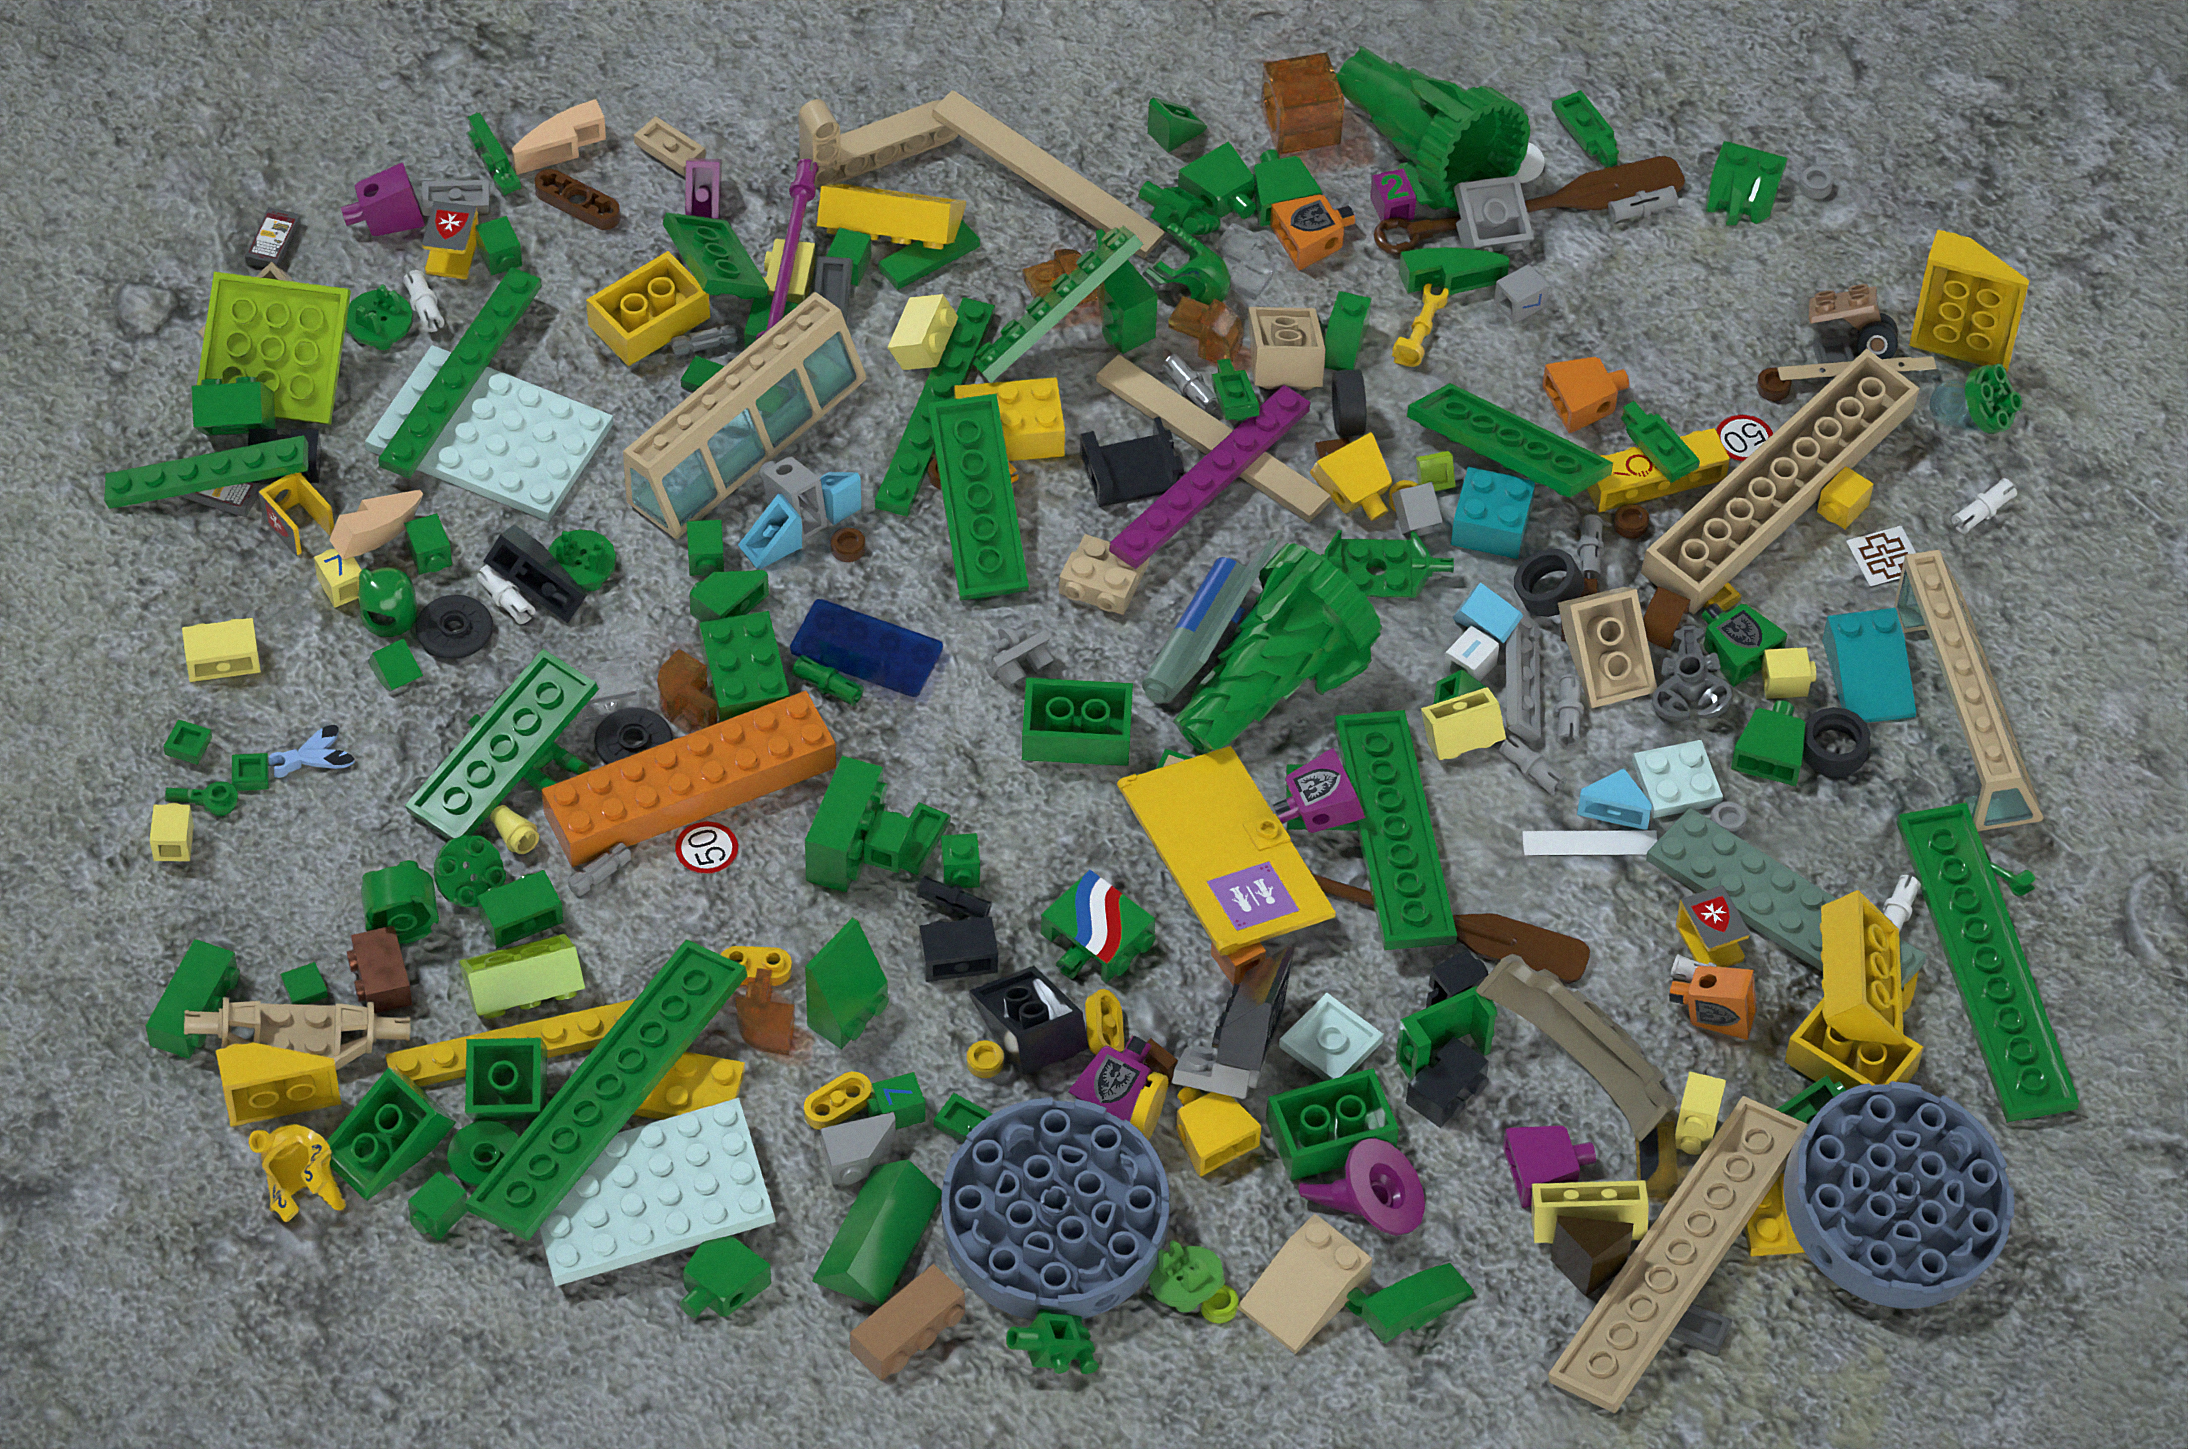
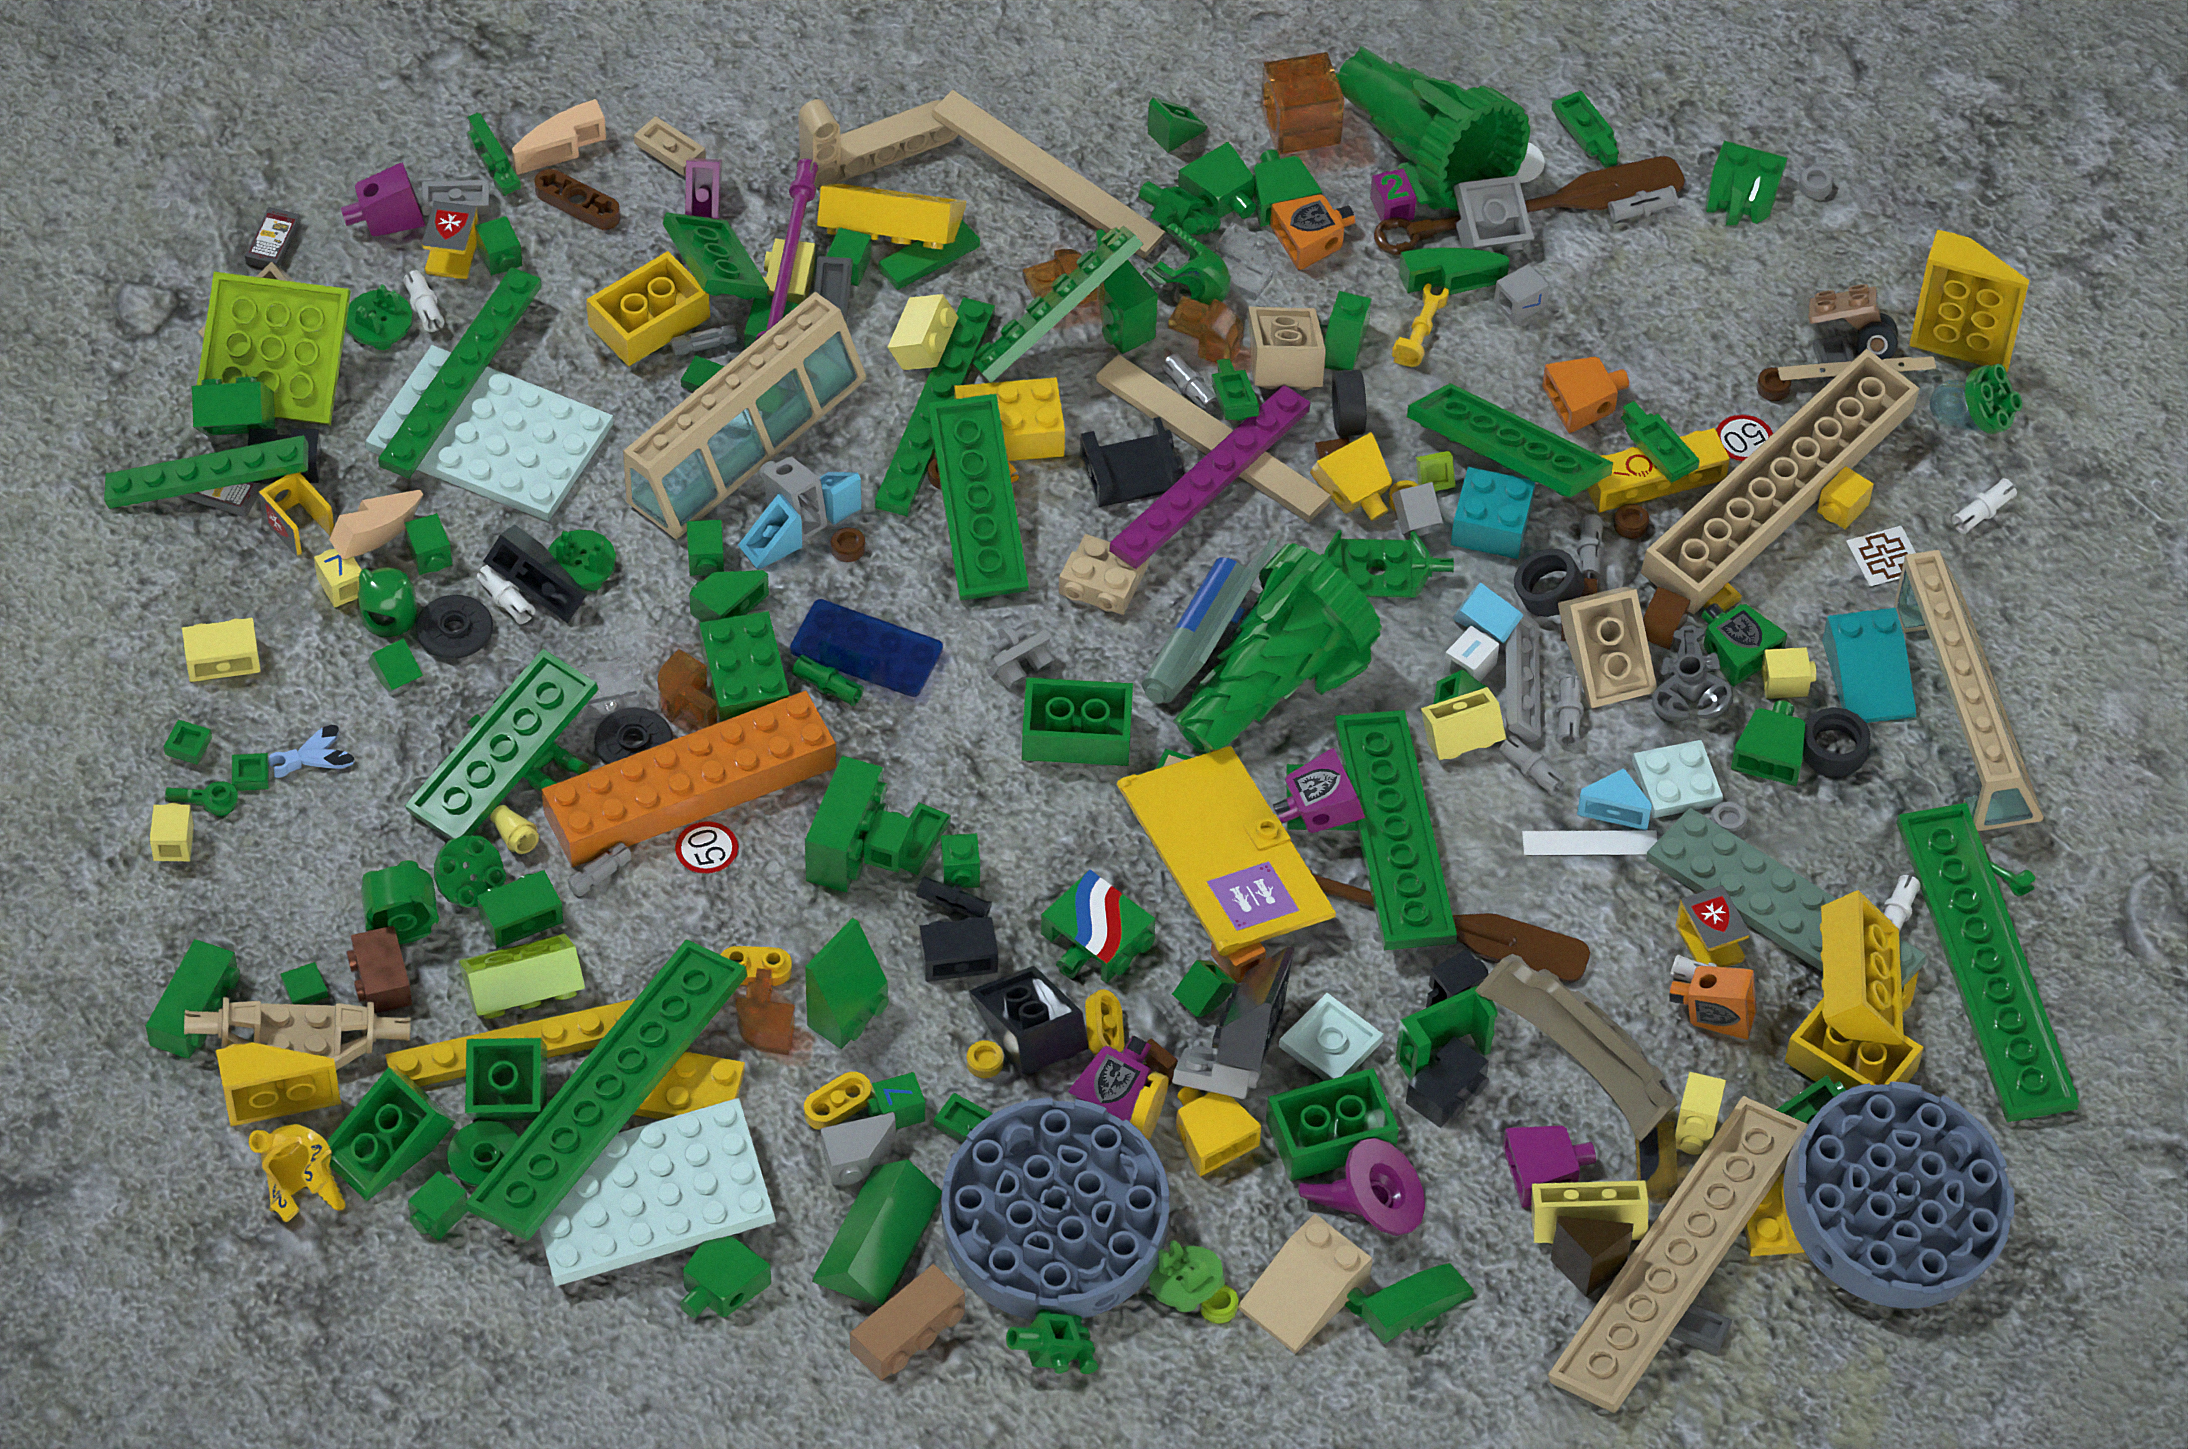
none -> green brick [1172,960,1238,1017]

